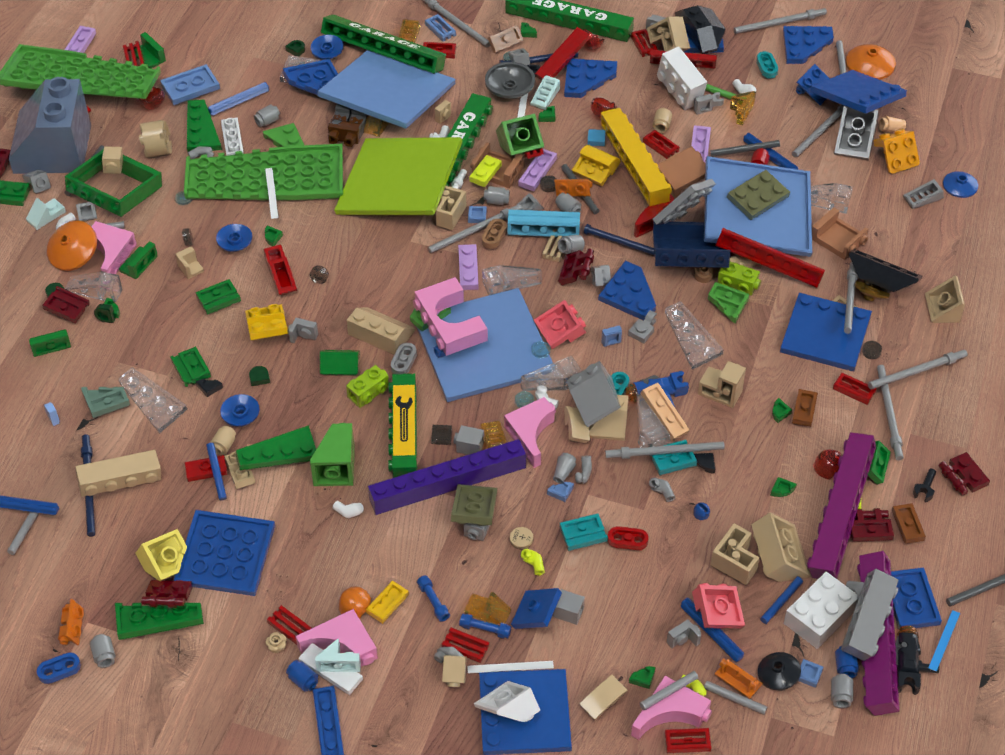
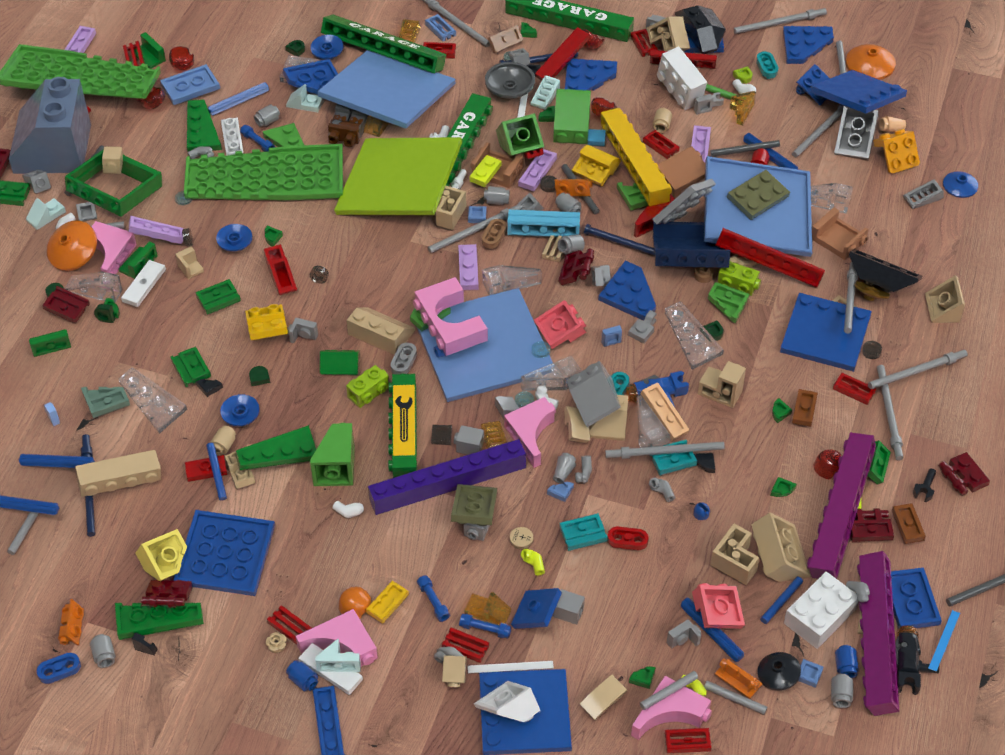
tan brick [139,120,172,158] -> none
white sticker [265,168,278,219] -> none
tan plate [435,100,451,124] -> none
light grey brick [841,569,899,661] -> none
none -> blue axle [19,454,95,468]
none -> white tile [121,260,166,307]
none -> lavender plate [128,216,184,244]
none -> black tile [132,633,158,656]
none -> clear red hair [169,46,194,71]
none -> blue bar [240,125,275,152]
none -> light aqua slope [286,84,324,113]
none -> light grey slope [495,396,519,419]
none -> bright green slope [553,89,591,144]
none -> bright green wing [617,182,648,210]
none -> dark green tile [701,320,724,341]
none -> lime tile [733,66,753,83]

